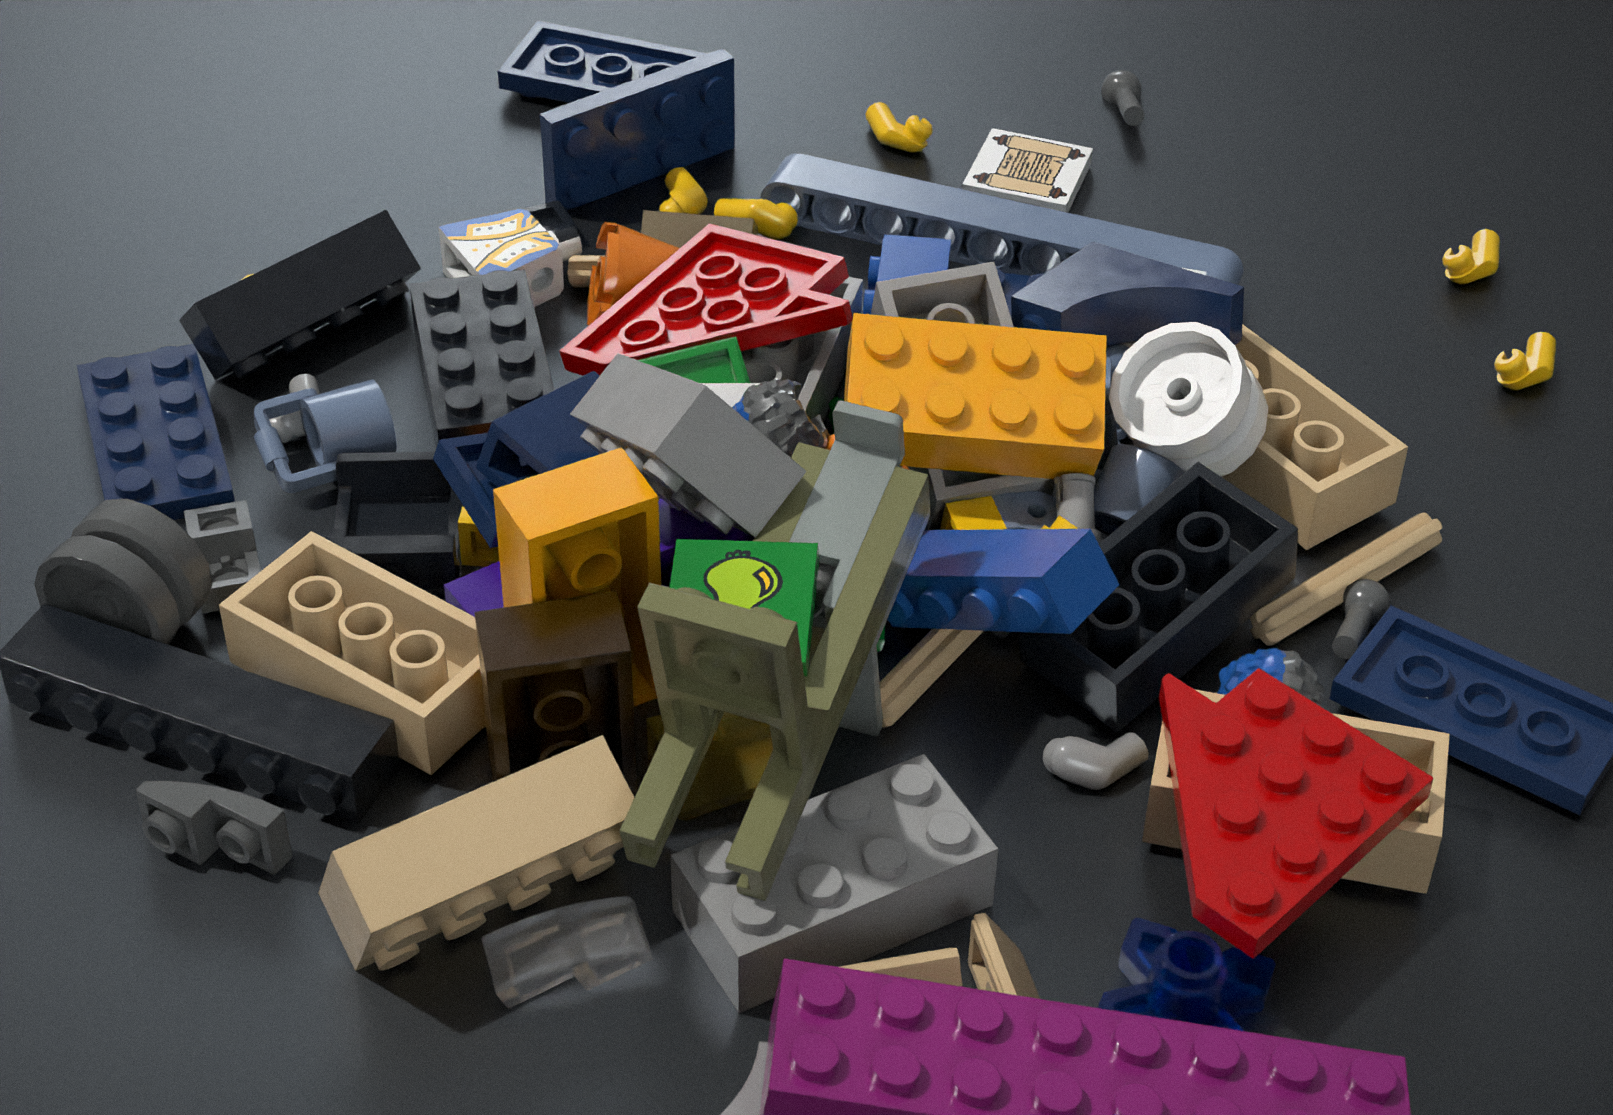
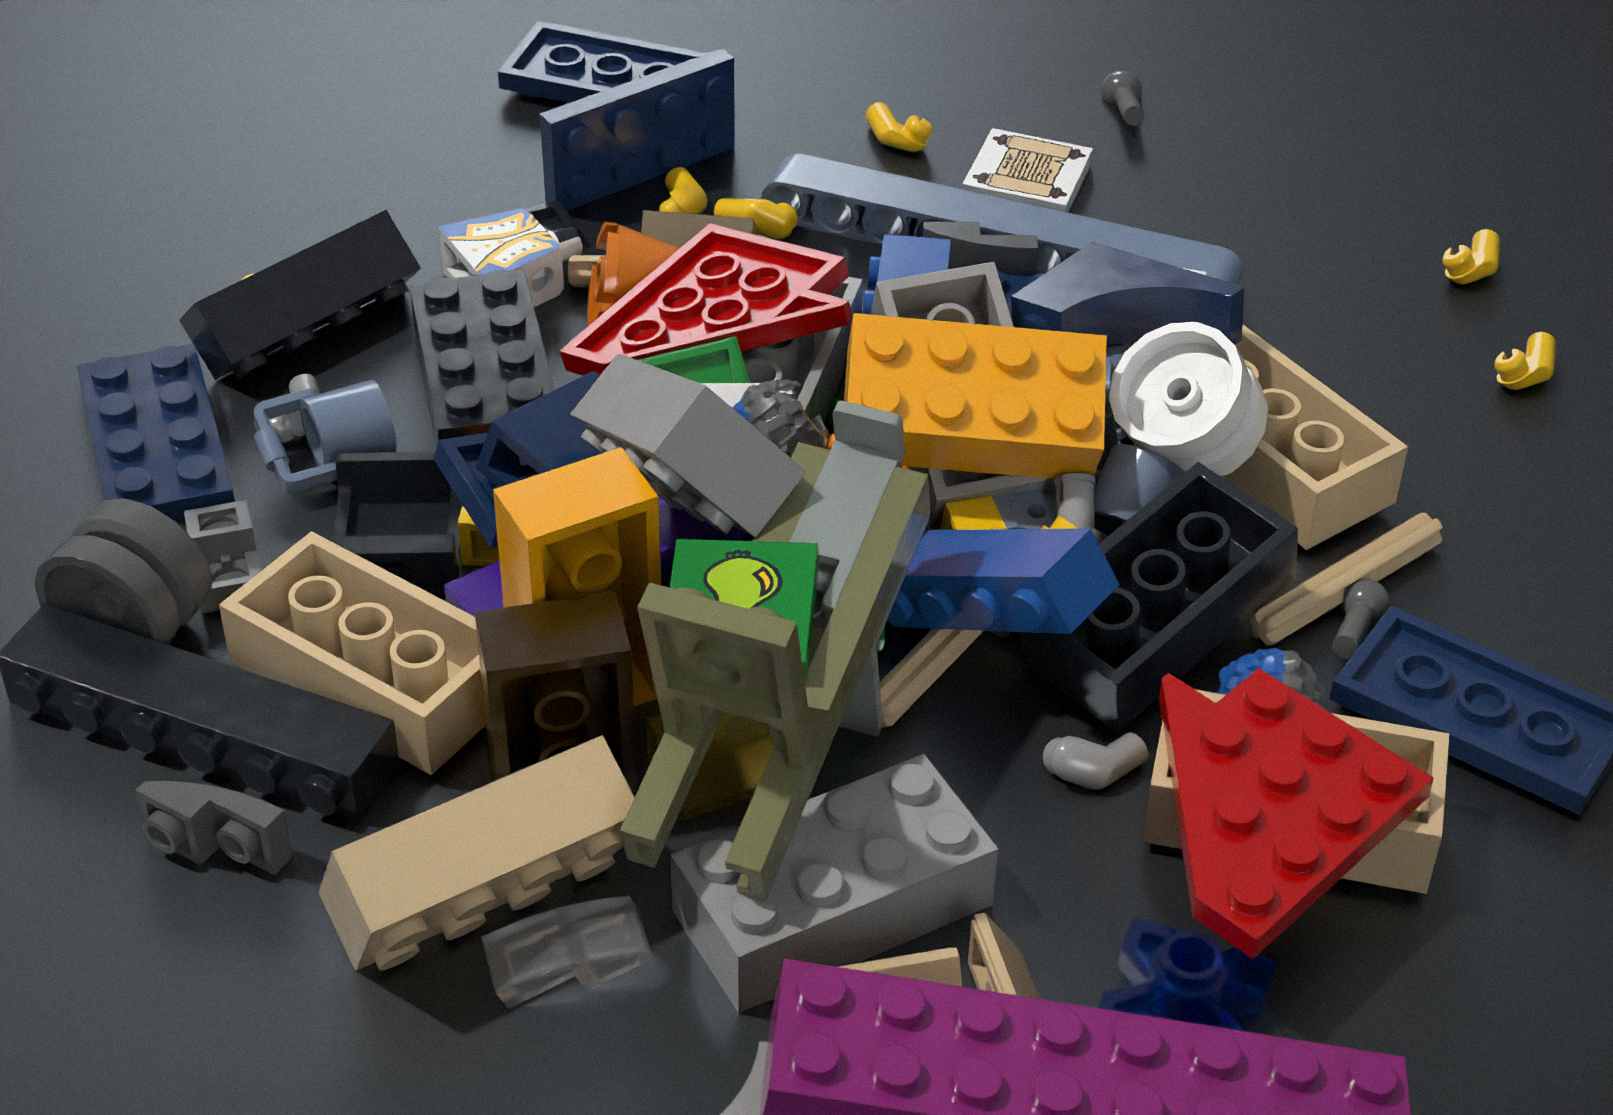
none -> dark grey slope [923,222,1038,276]

